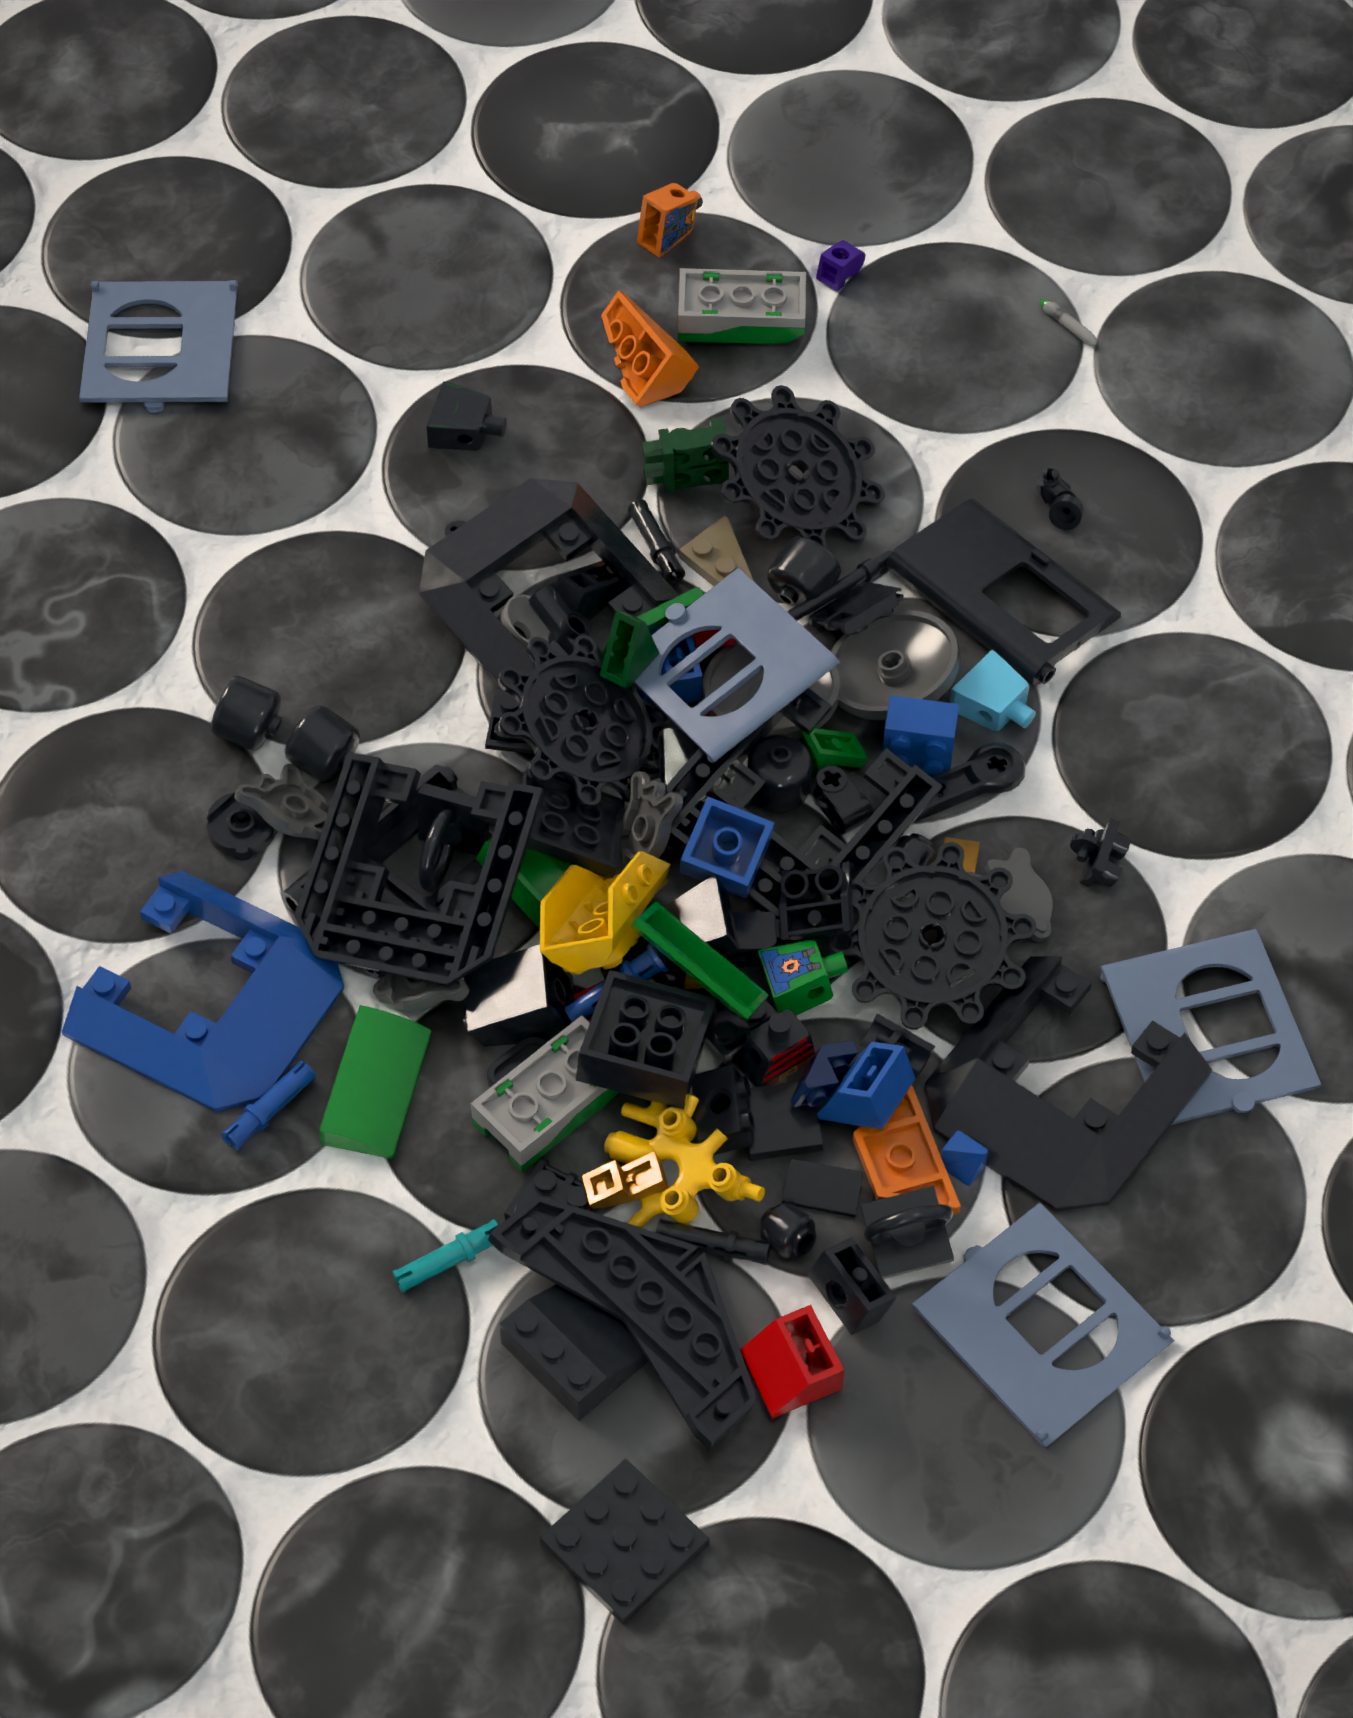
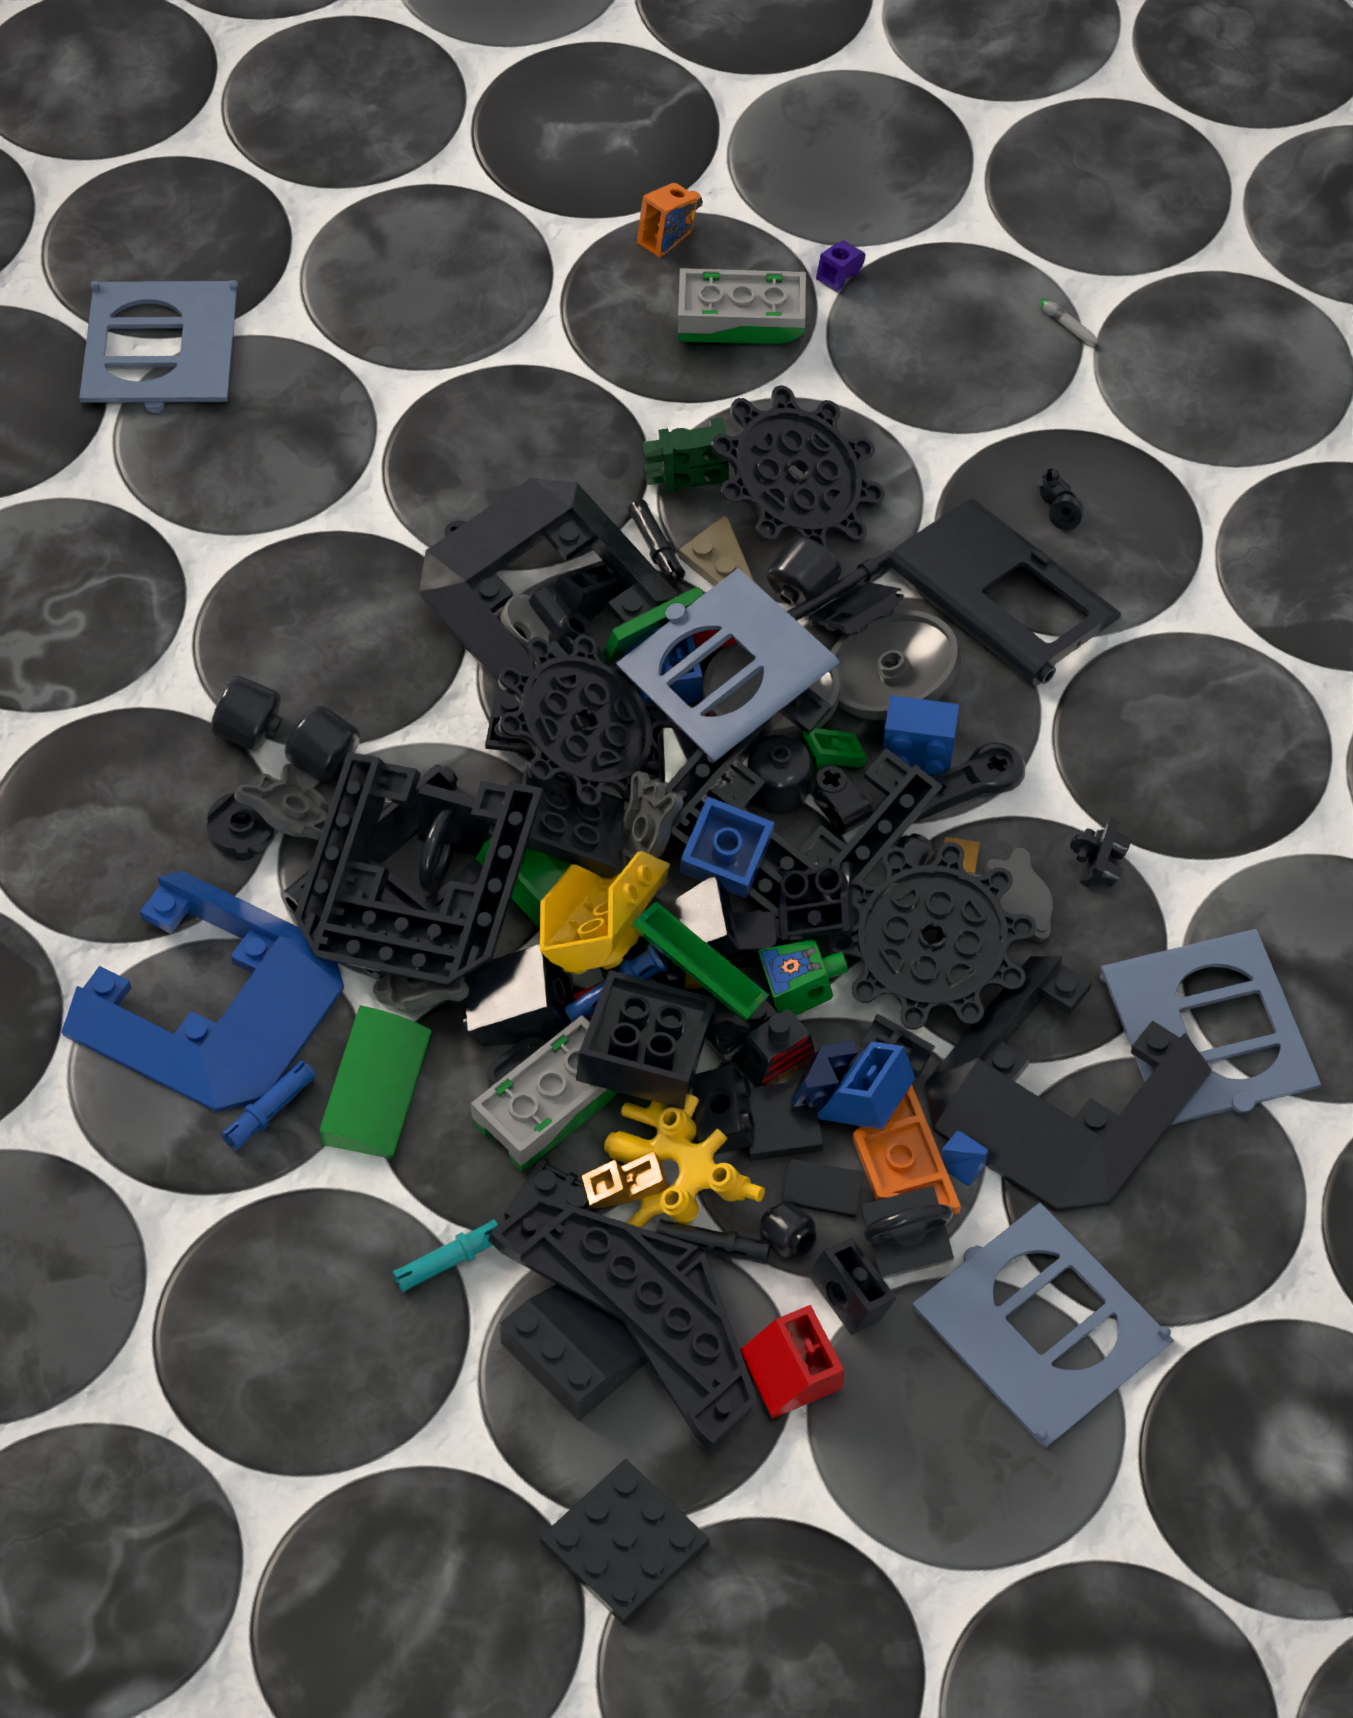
black torso [426,381,507,451] -> none
dark green slope [600,610,660,688] -> none
orange wedge [601,290,699,407] -> none
medium azure torso [950,650,1036,732] -> none

